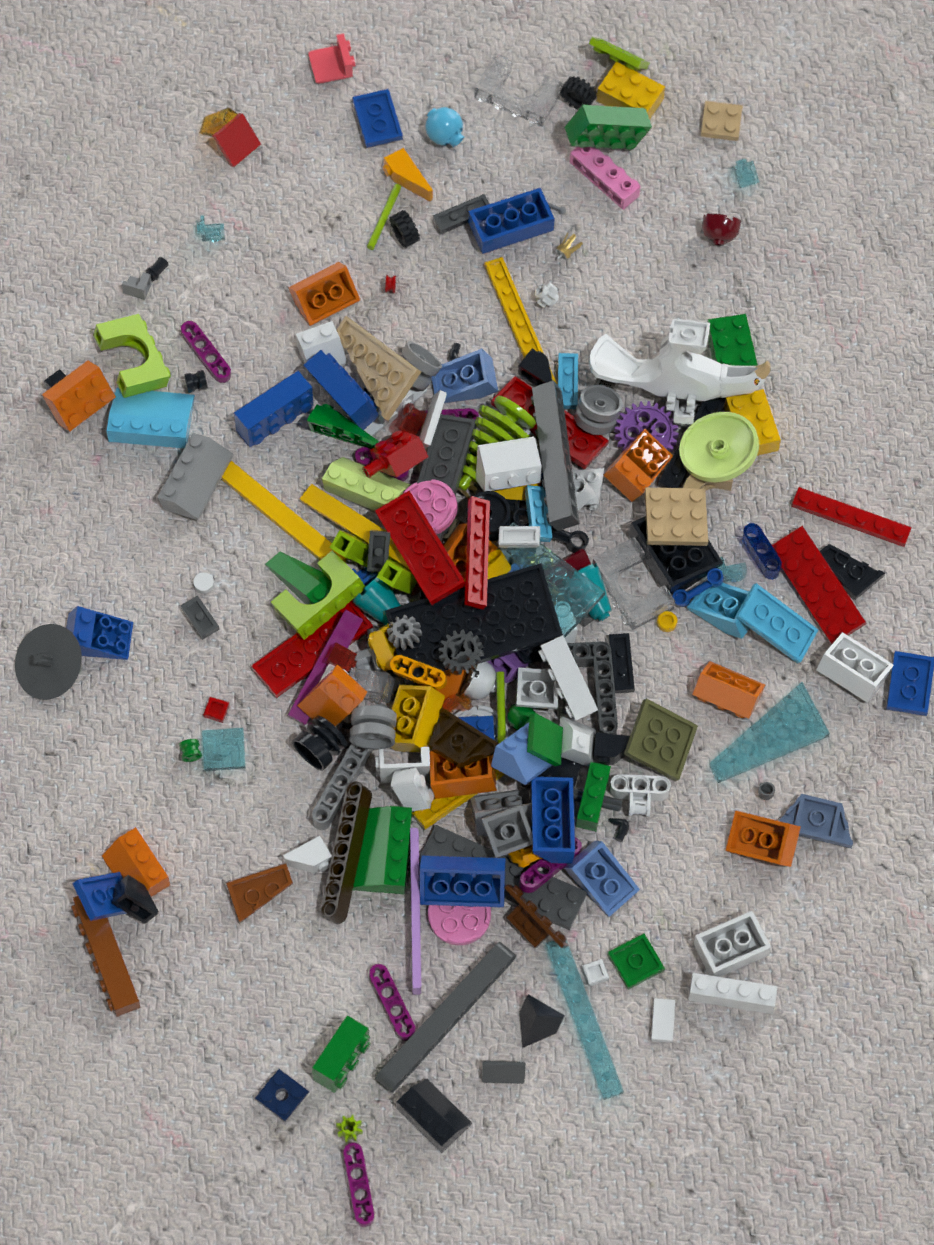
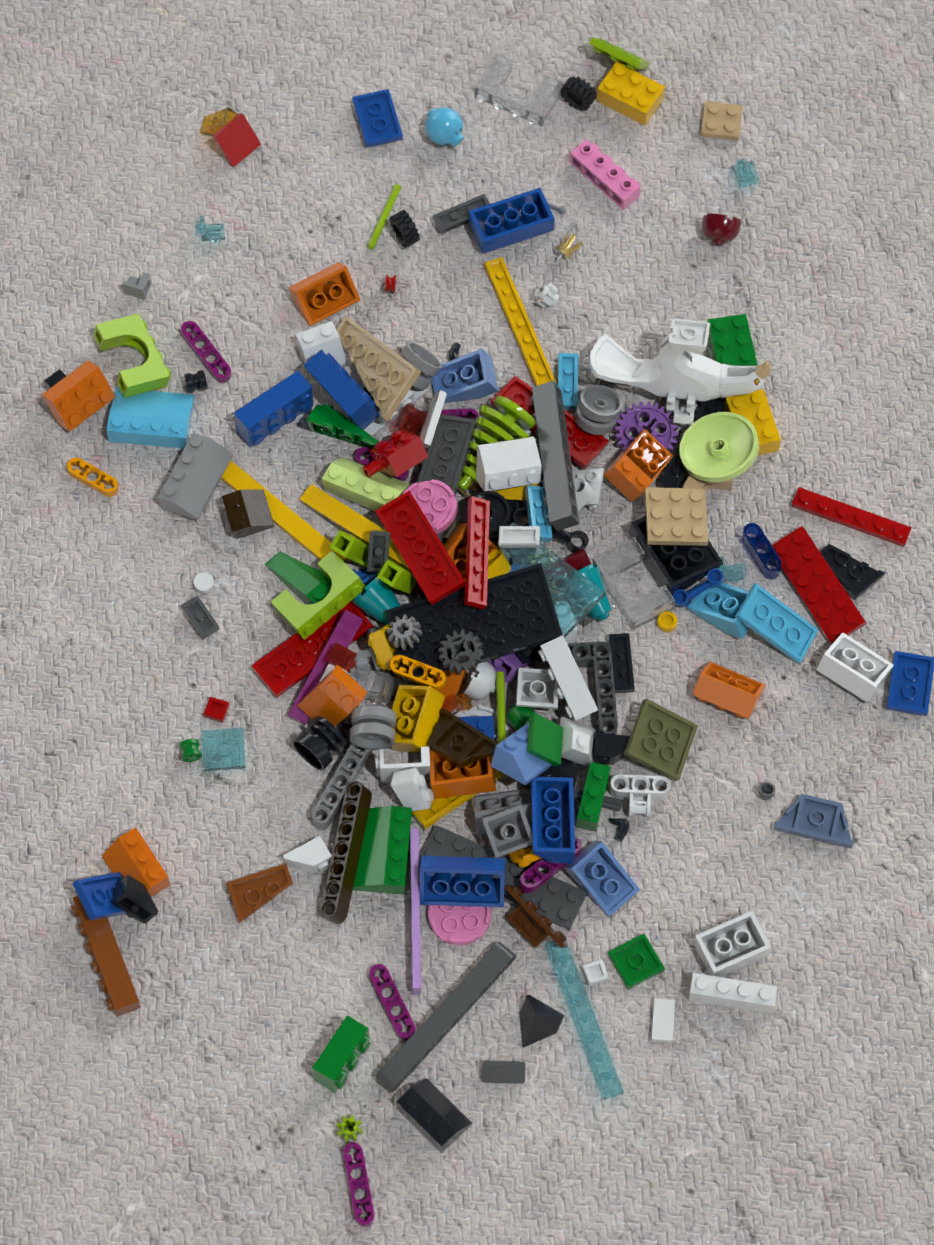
dark grey piece [15,624,82,700] -> none
blue slope [66,606,133,660] -> none
black pin [146,257,169,281] -> none
dark blue piece [255,1069,309,1122] -> none
coral bracket [309,33,355,84] -> none
light orange slope [383,148,433,202] -> none
black slope [518,348,552,386] -> none
green brick [564,105,652,150] -> none
clear light blue wing [709,682,830,783] -> none
orange slope [726,810,801,867] -> none
none -> light orange beam [67,458,119,497]
none -> dark brown slope [222,489,275,539]

